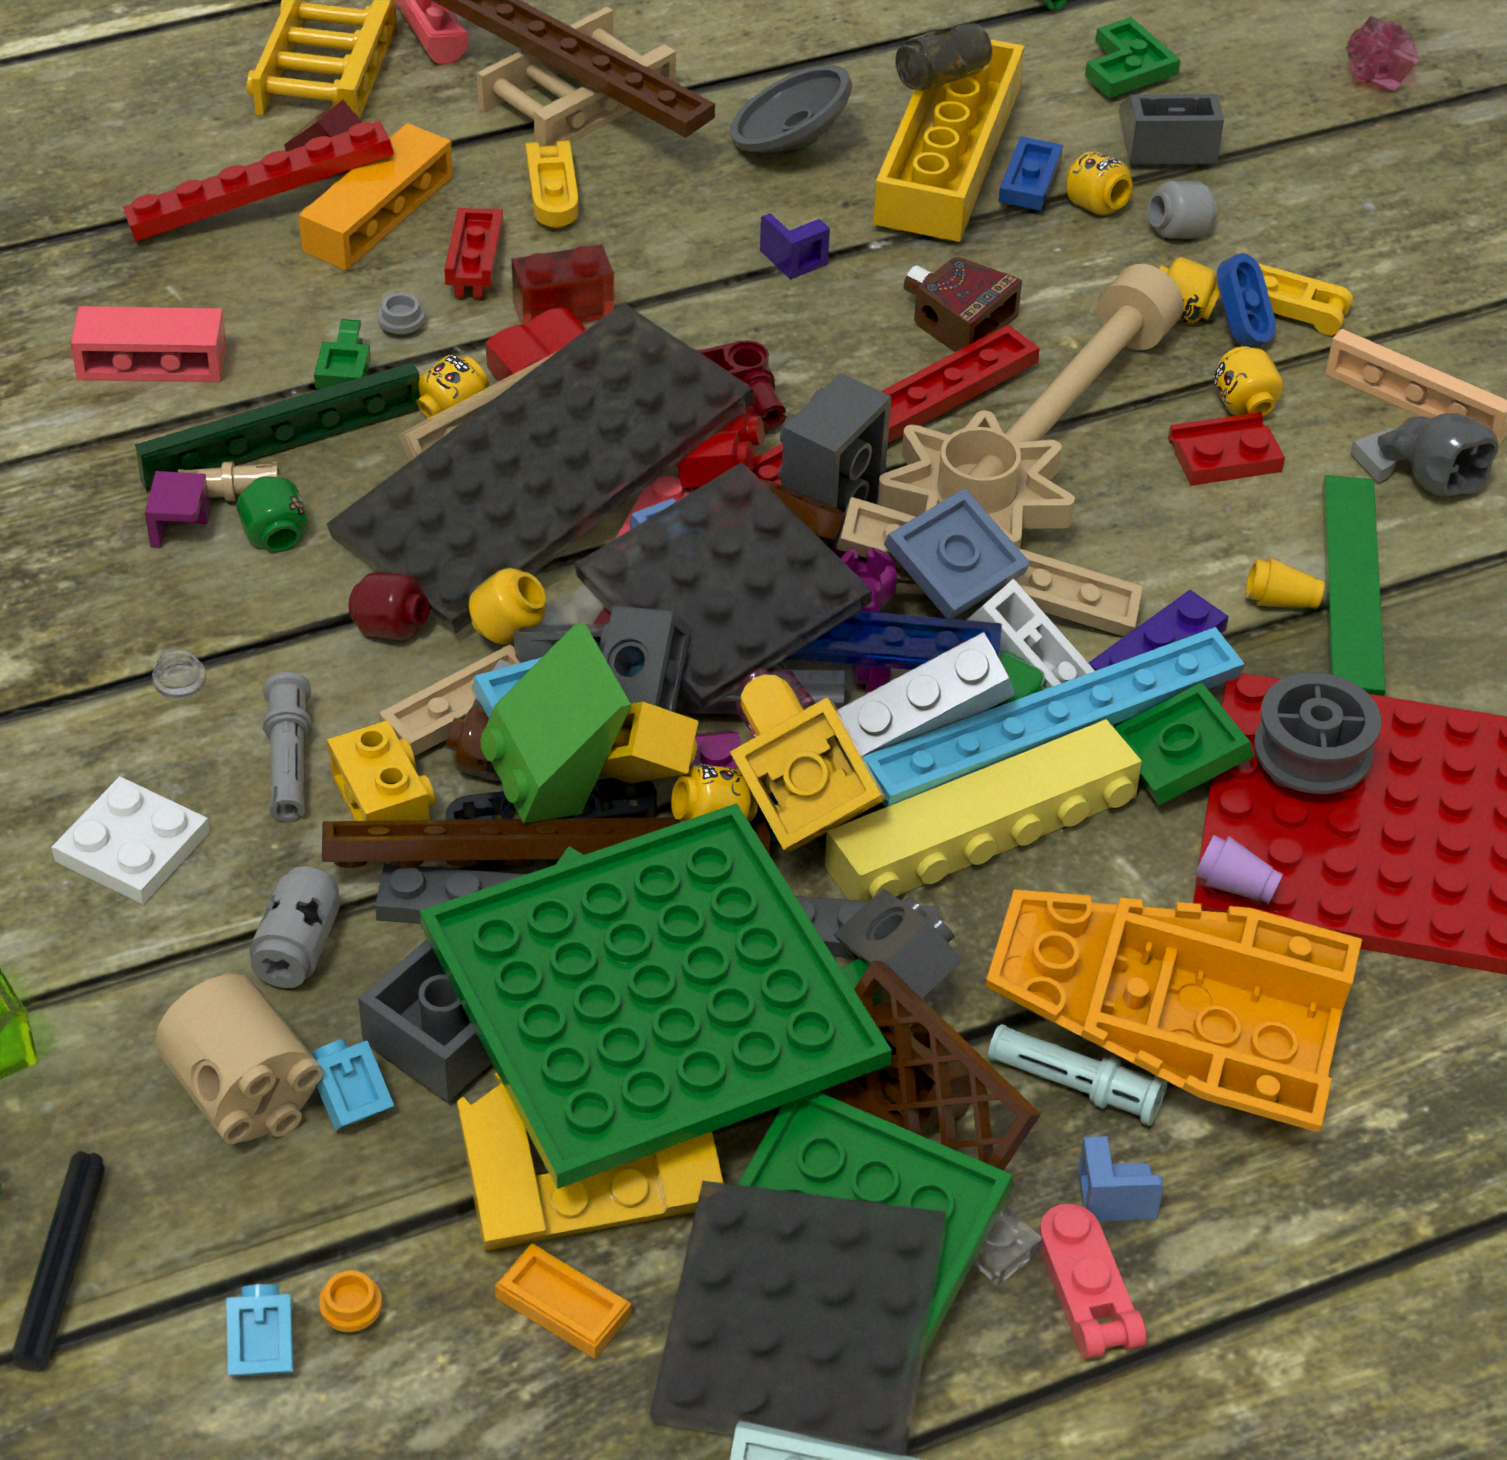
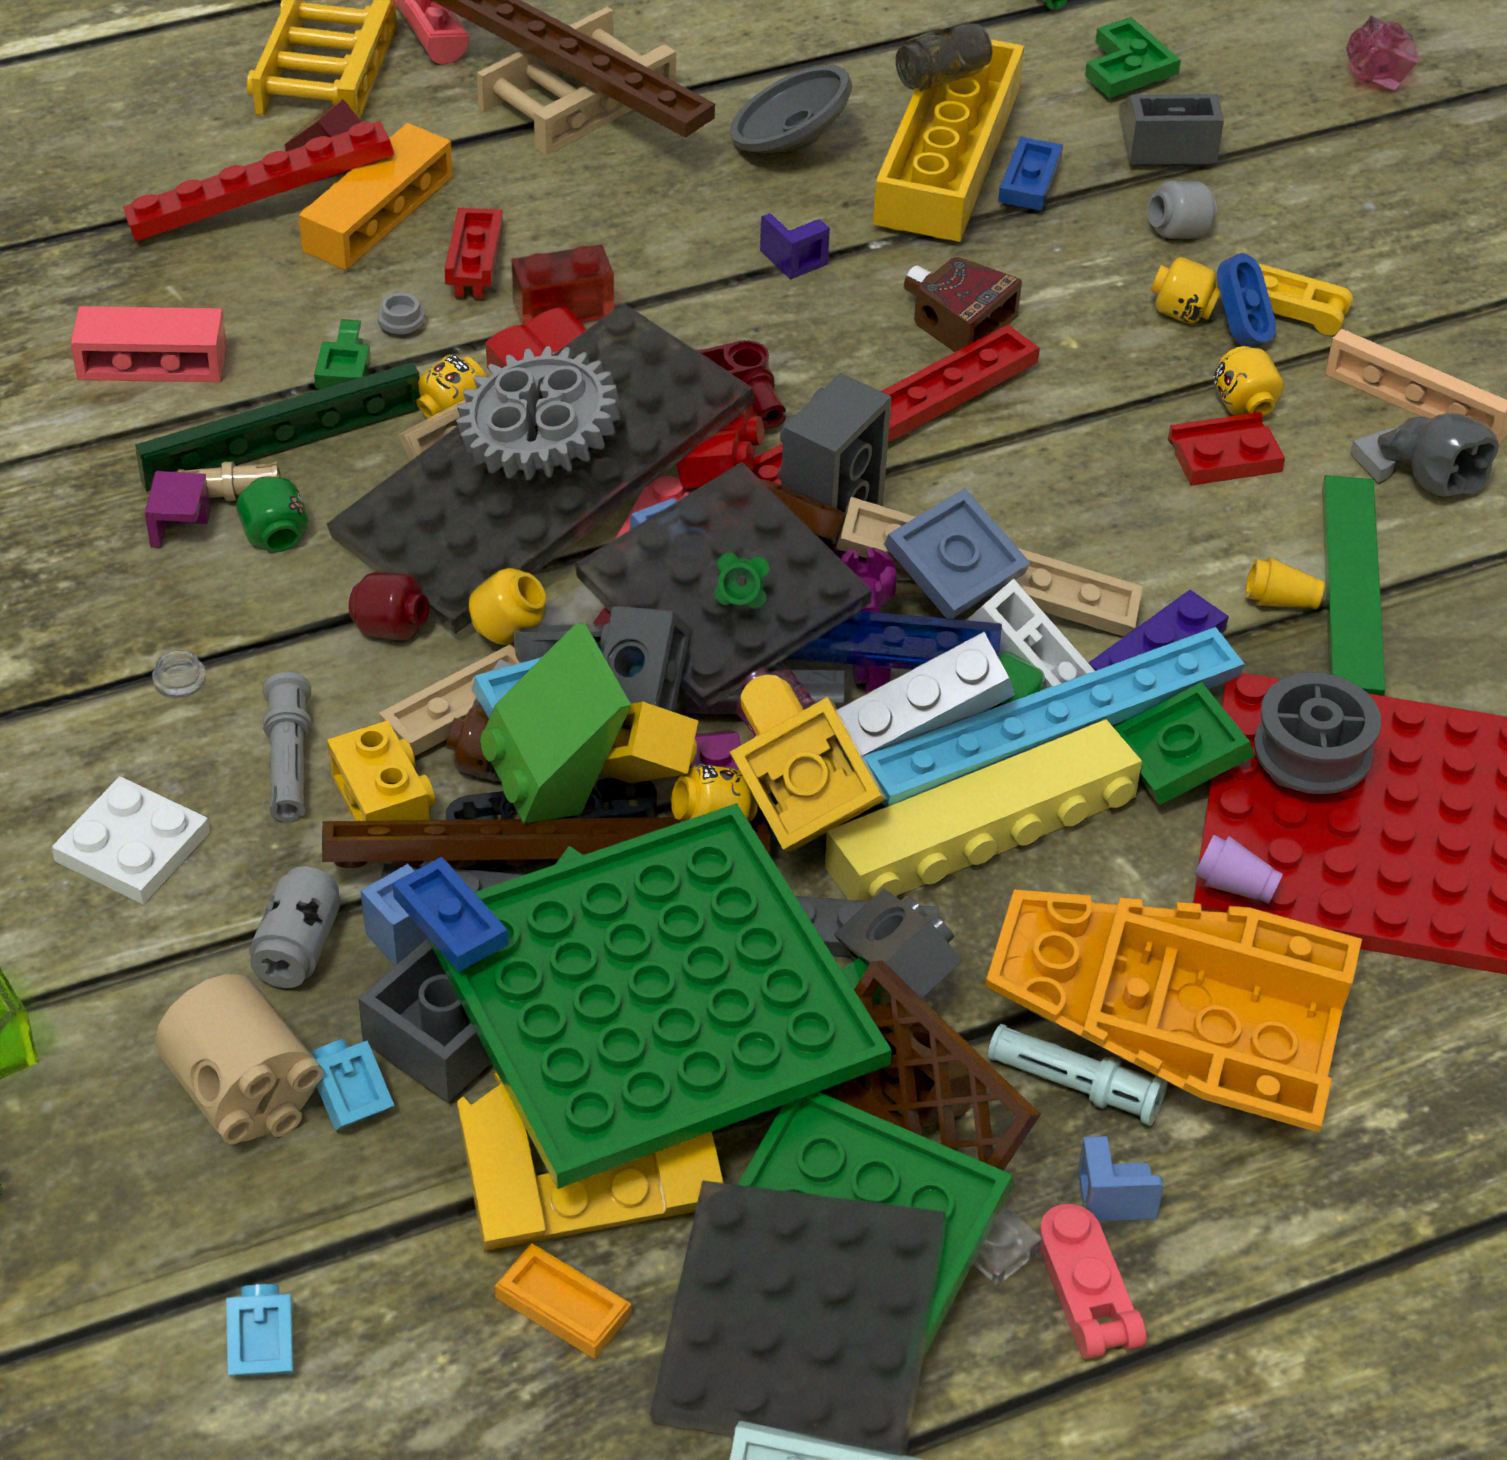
black axle [12,1151,105,1371] -> none
light orange plate [319,1270,382,1332] -> none
yellow plate [525,140,579,229] -> none
tan piece [877,264,1184,548] -> none
yellow head [1066,151,1133,216] -> none
none -> medium blue panel [361,864,427,966]
none -> blue plate [392,857,508,972]
none -> light grey gear [456,346,620,480]
none -> green plate [714,552,770,609]

